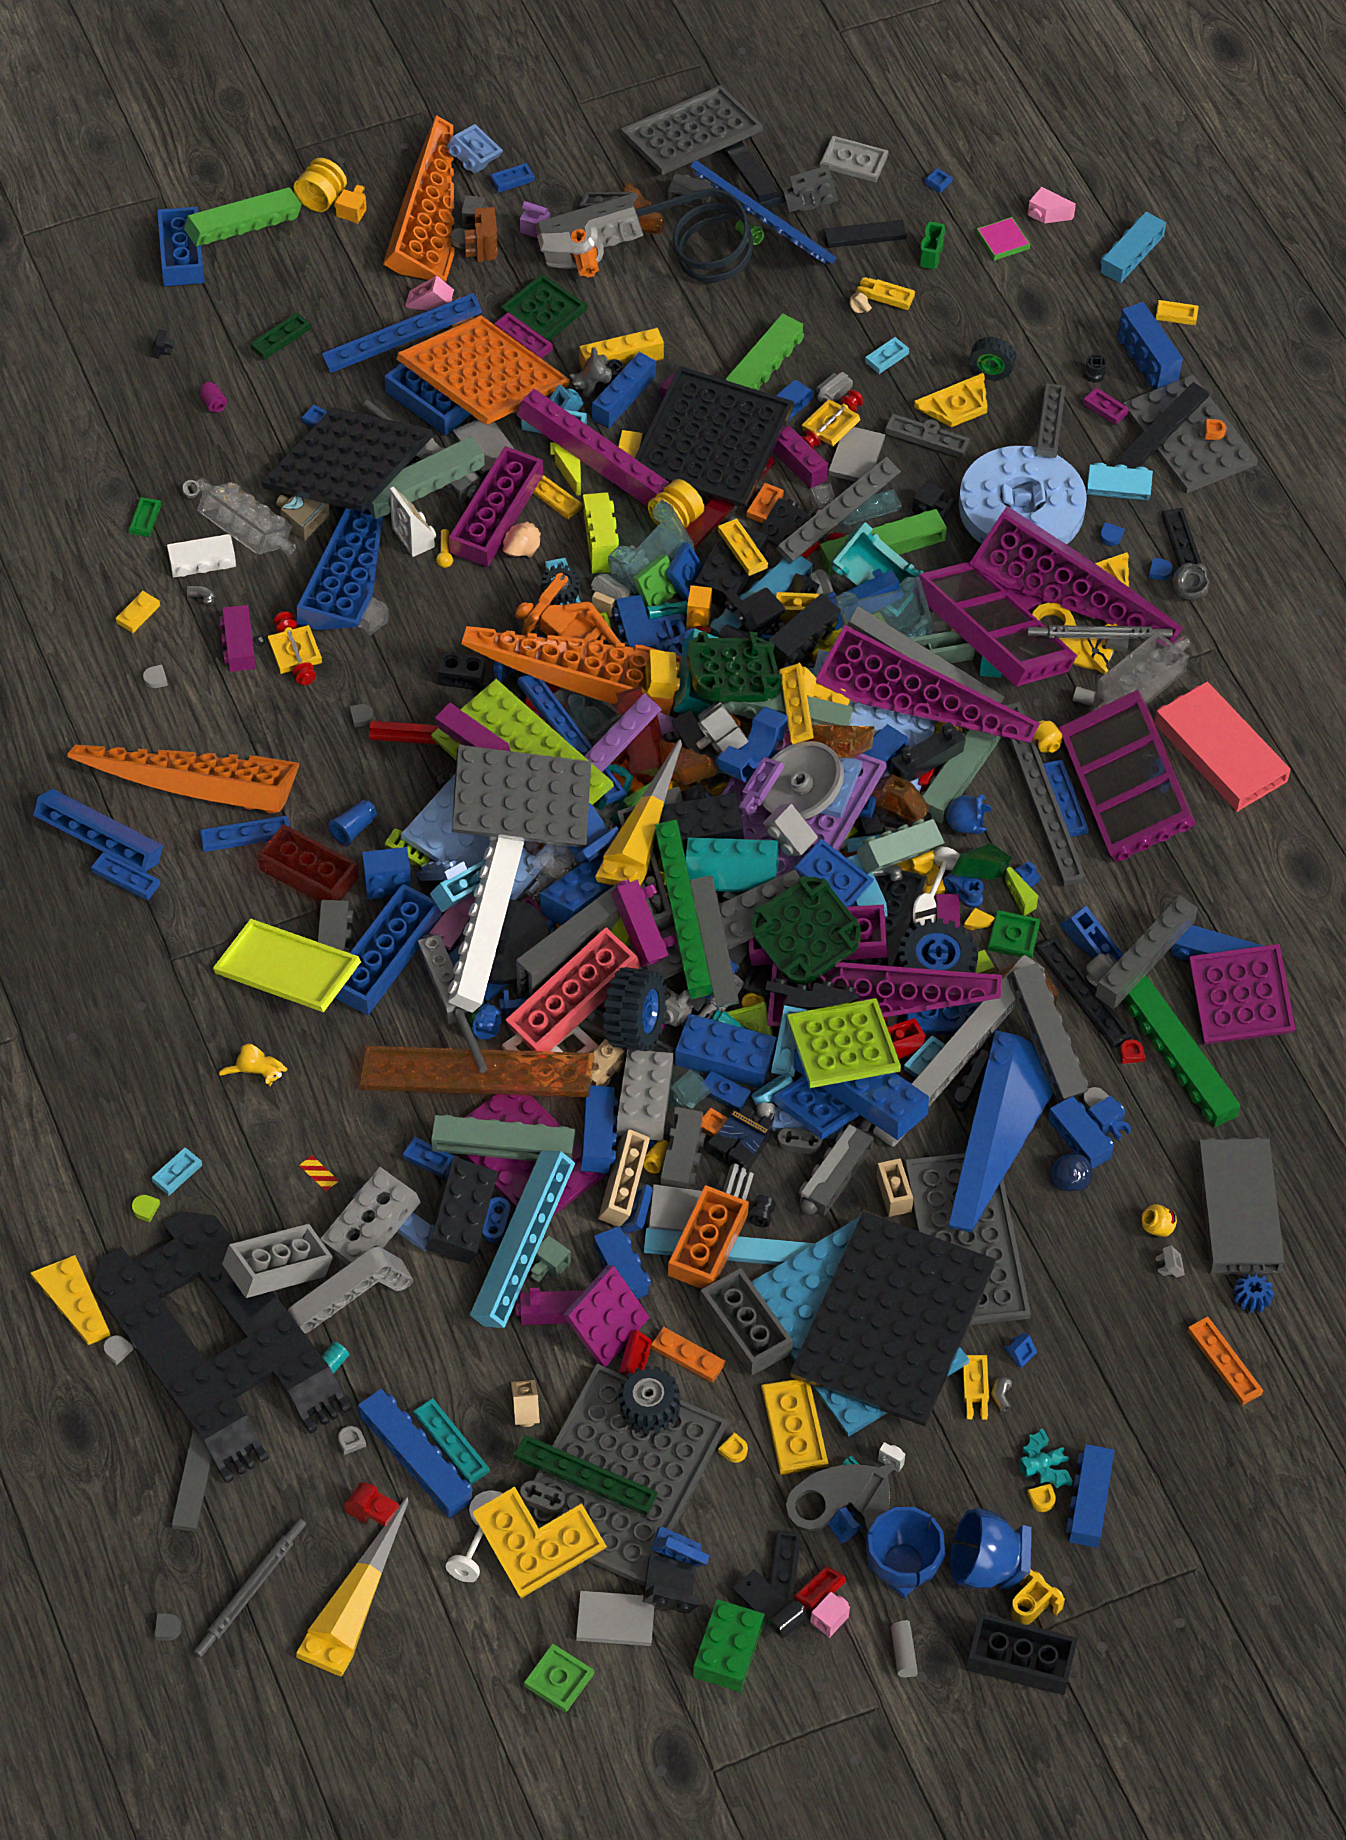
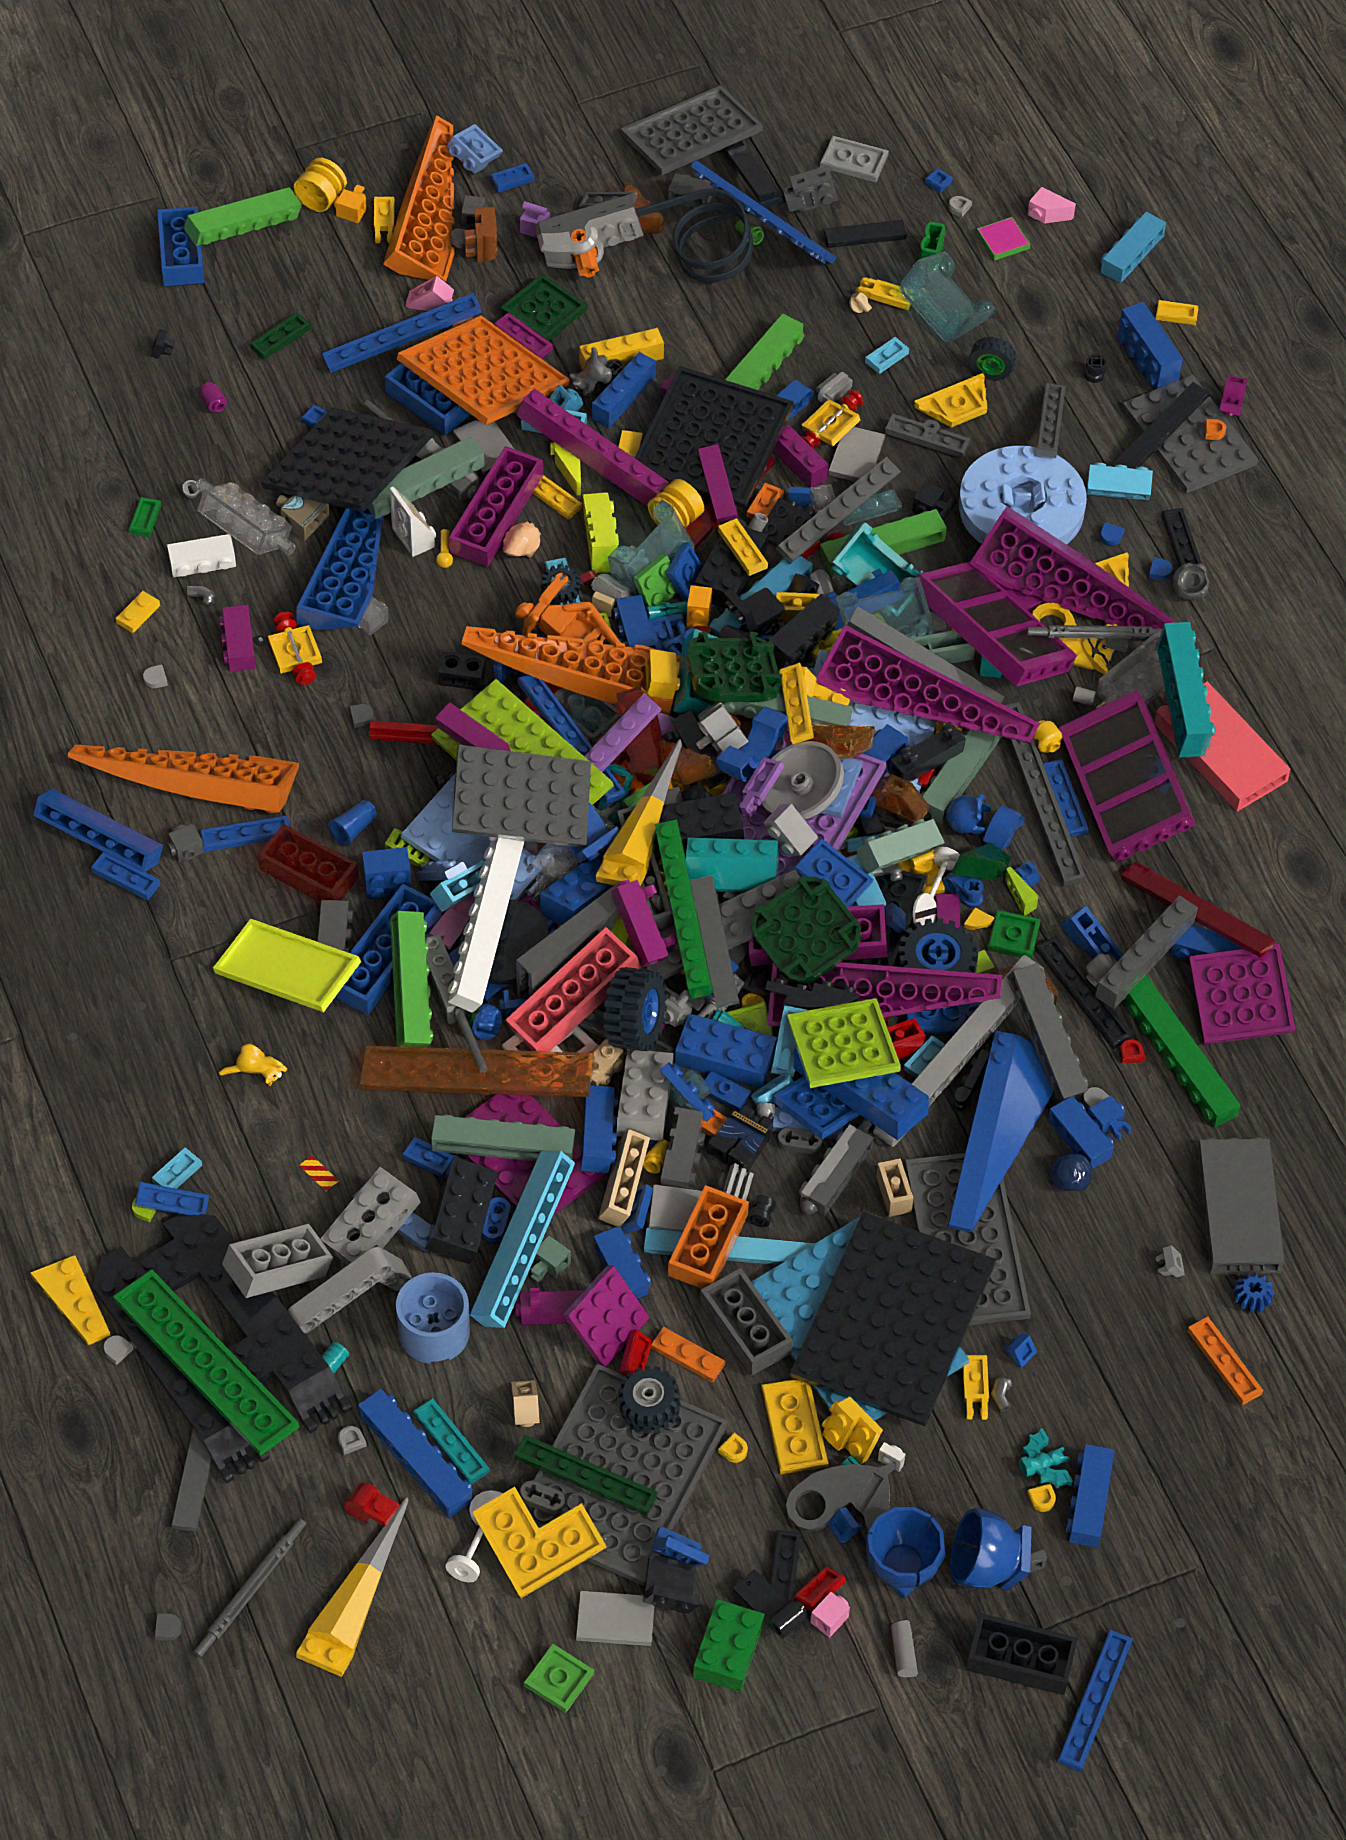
yellow pin [1010,1569,1065,1625] -> none
magenta plate [1083,387,1129,425] -> none
yellow head [1142,1204,1177,1237] -> none
none -> green plate [113,1269,300,1456]
none -> blue tile [135,1182,209,1215]
none -> dark grey brick [167,824,204,863]
none -> yellow hinge [374,197,395,243]
none -> bright green brick [390,911,433,1050]
none -> medium blue brick [396,1273,470,1364]
none -> dark red tile [579,570,598,588]
none -> blue plate [660,1062,716,1122]
none -> magenta tile [698,444,738,523]
none -> light grey hinge [748,512,768,532]
none -> blue tile [789,487,810,507]
none -> yellow plate [822,1397,883,1464]
none -> dark blue tile [886,902,906,934]
none -> clear light blue windscreen [900,251,997,342]
none -> light grey tile [948,196,972,218]
none -> blue brick [983,805,1025,850]
none -> dark grey tile [1030,1549,1047,1573]
none -> blue tile [1057,1630,1133,1772]
none -> dark red tile [1121,861,1275,958]
none -> teal brick [1156,622,1215,757]
none -> magenta brick [1219,375,1248,416]

